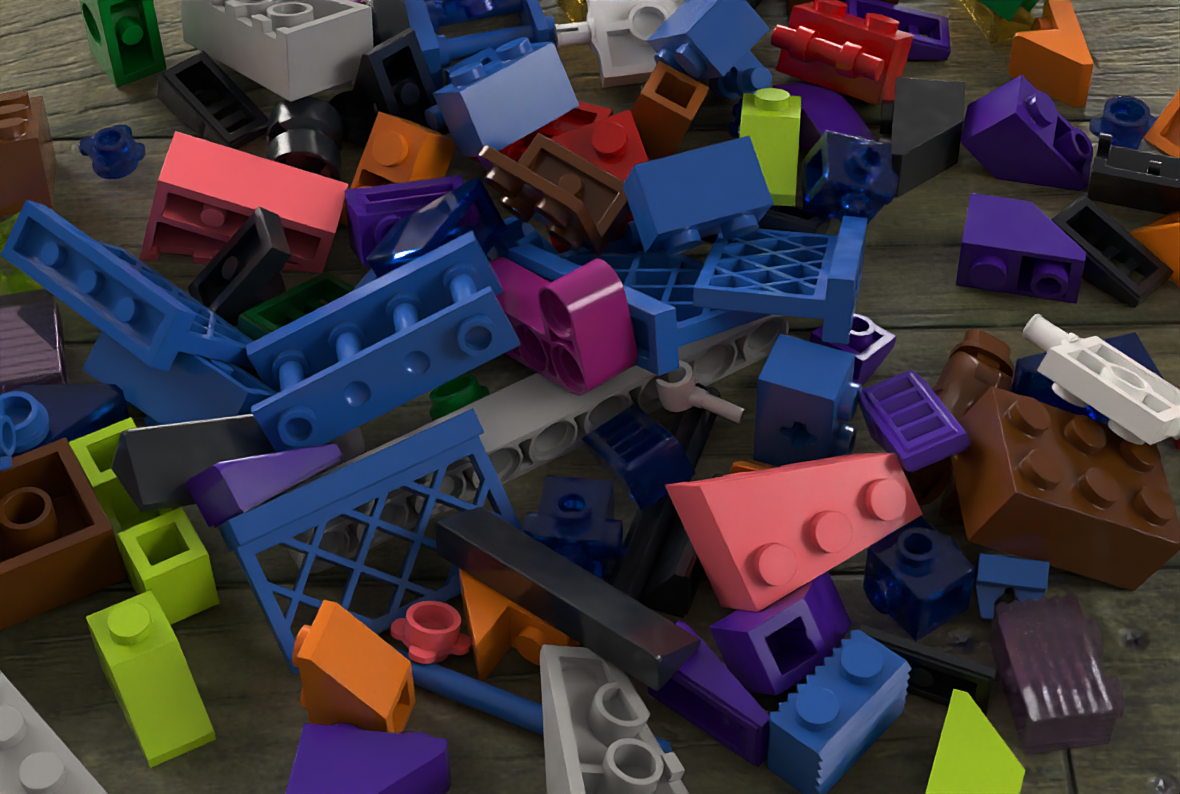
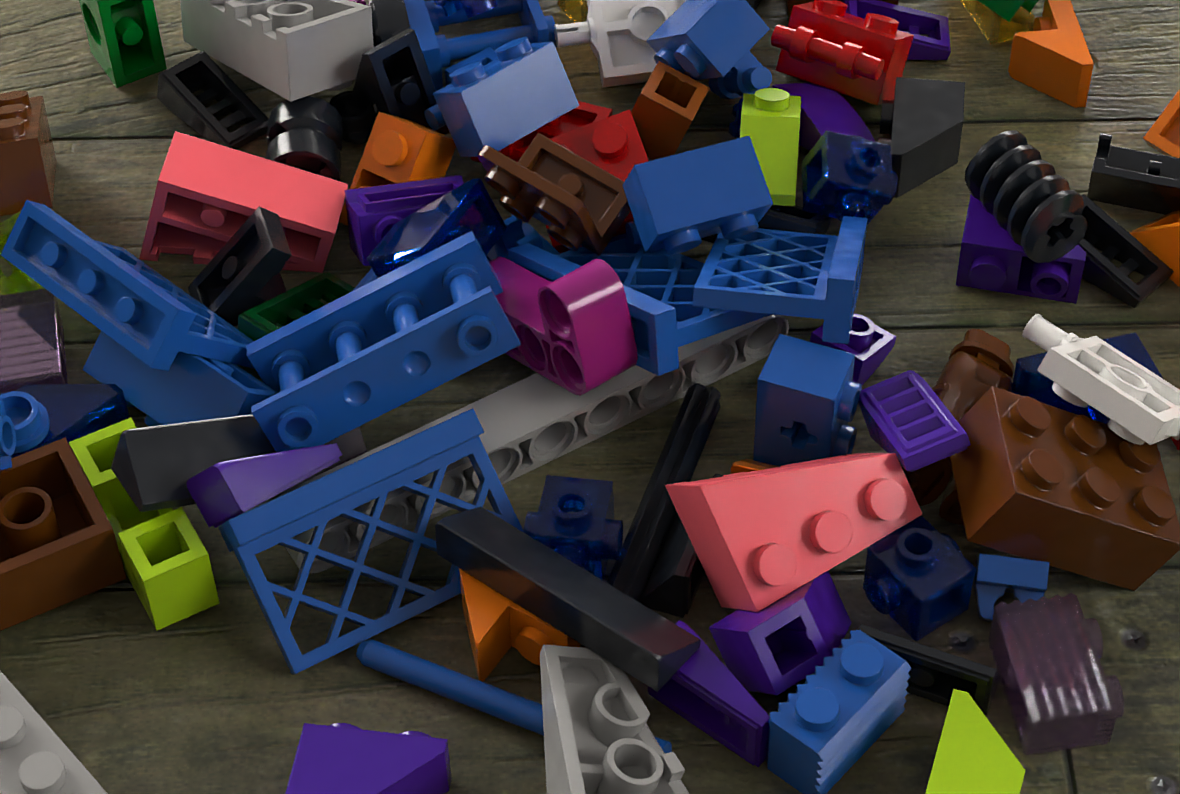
clear blue plate [78,124,146,179] -> none
lime slope [86,589,216,768] -> none
orange slope [292,600,416,734] -> none
coral plate [390,601,472,664] -> none
green plate [429,375,490,421] -> none
clear blue slope [581,404,696,510] -> none
white hand [656,360,746,424] -> none
dark purple slope [960,75,1093,191] -> none
clear blue plate [1089,96,1157,150] -> none
none -> black piece [965,130,1088,263]

